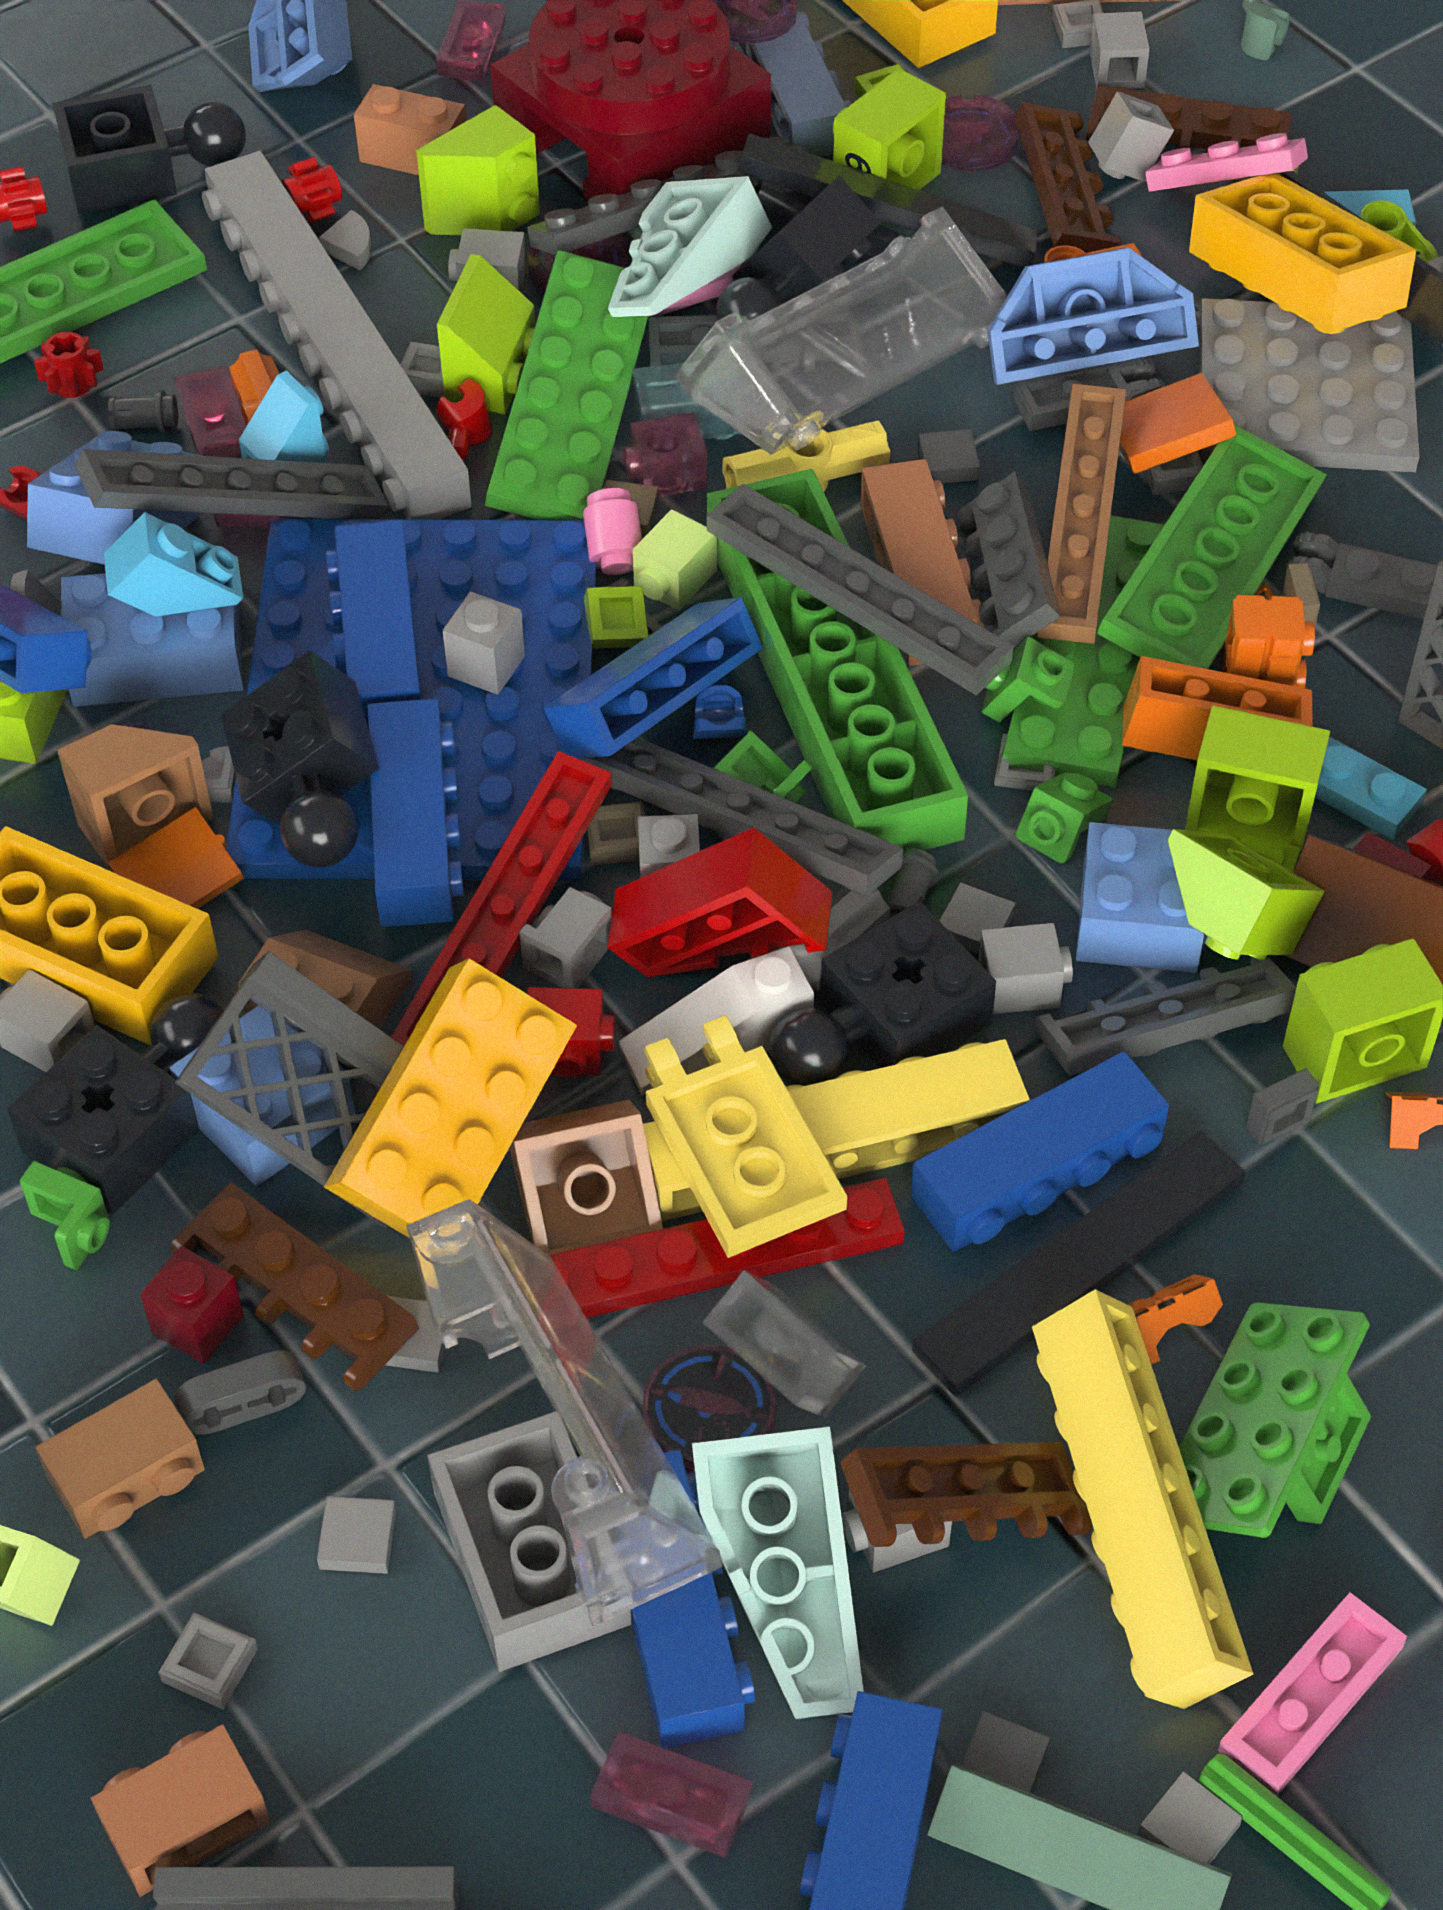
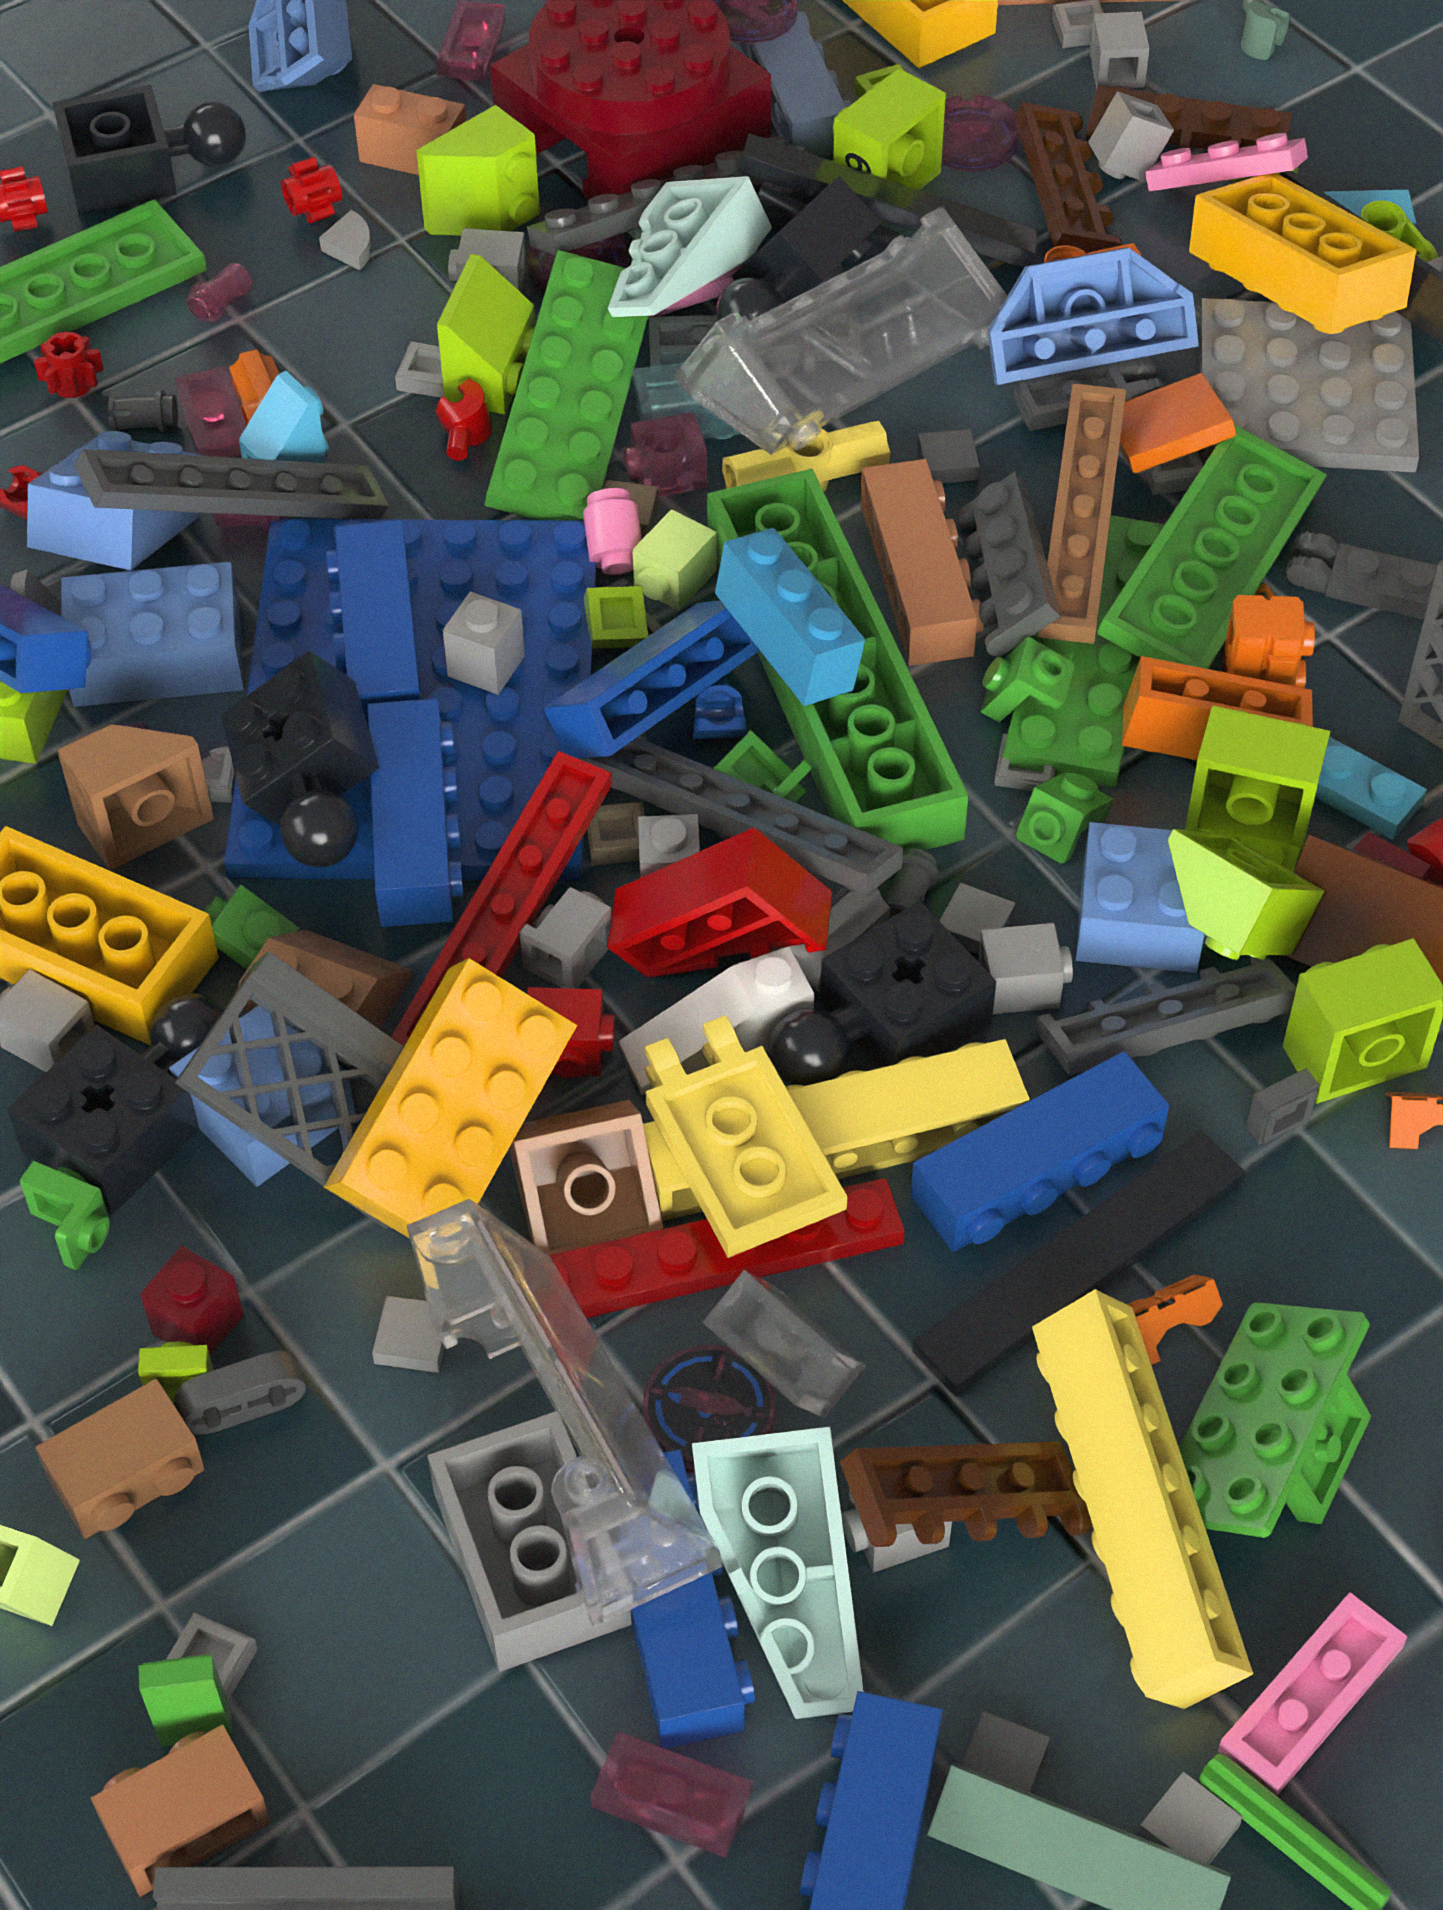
medium azure slope [104,512,243,617] -> none
orange piece [108,807,245,909] -> none
reddish brown hinge [170,1182,419,1391] -> none
light grey brick [202,150,472,520] -> none
light grey tile [317,1496,396,1574] -> none
dark grey plate [707,484,1014,696] -> none
dark tan tile [1282,563,1320,627] -> none
none -> lime plate [138,1341,214,1403]
none -> bright green tile [138,1654,233,1747]
none -> clear pink pin [187,263,252,322]
none -> bright green bracket [204,885,299,969]
none -> dark azure brick [715,527,865,706]

